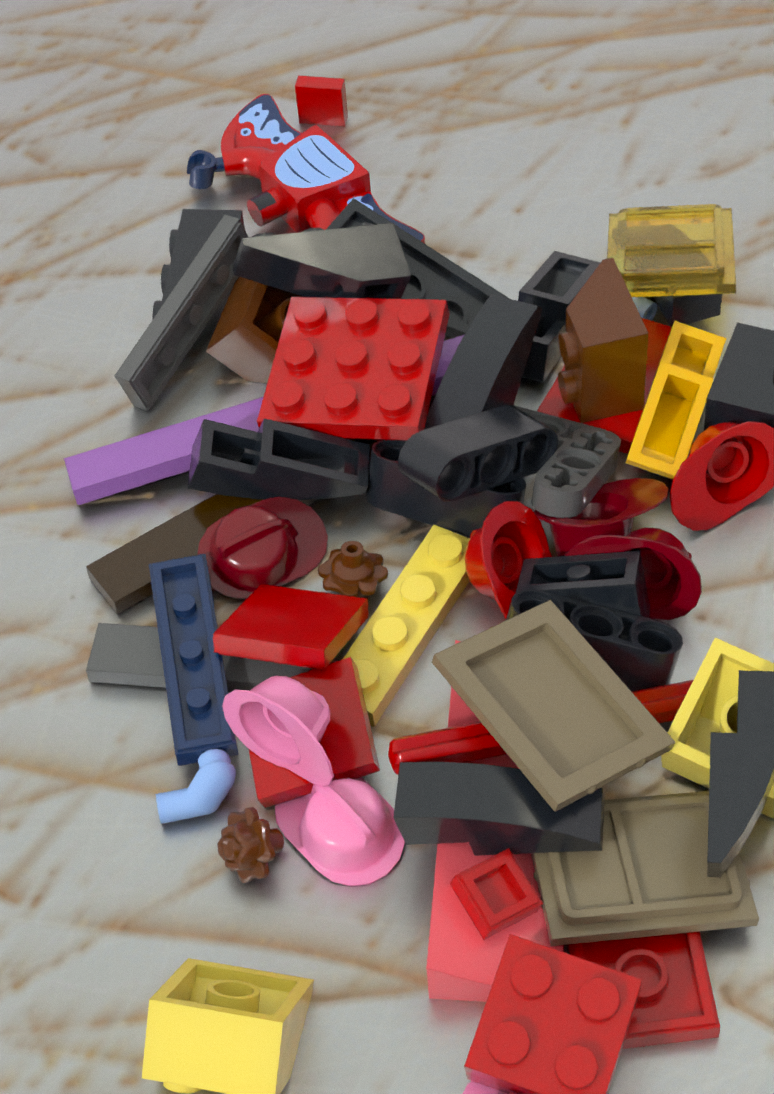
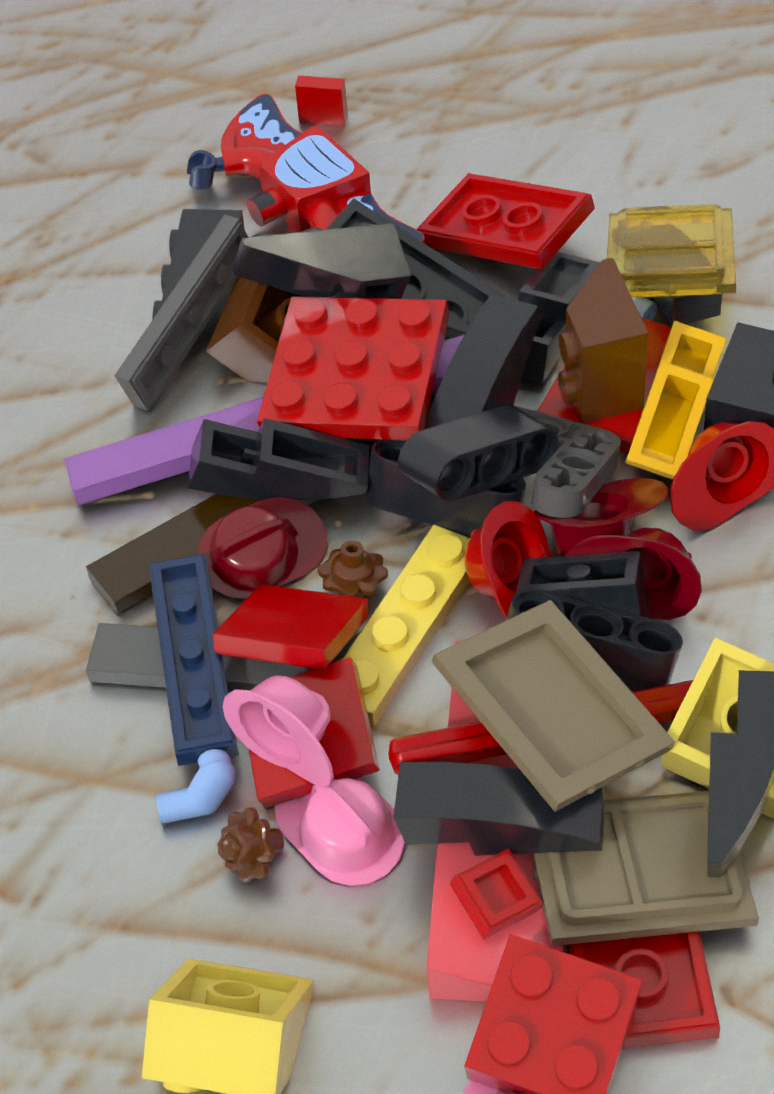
none -> red tile [416,173,595,270]

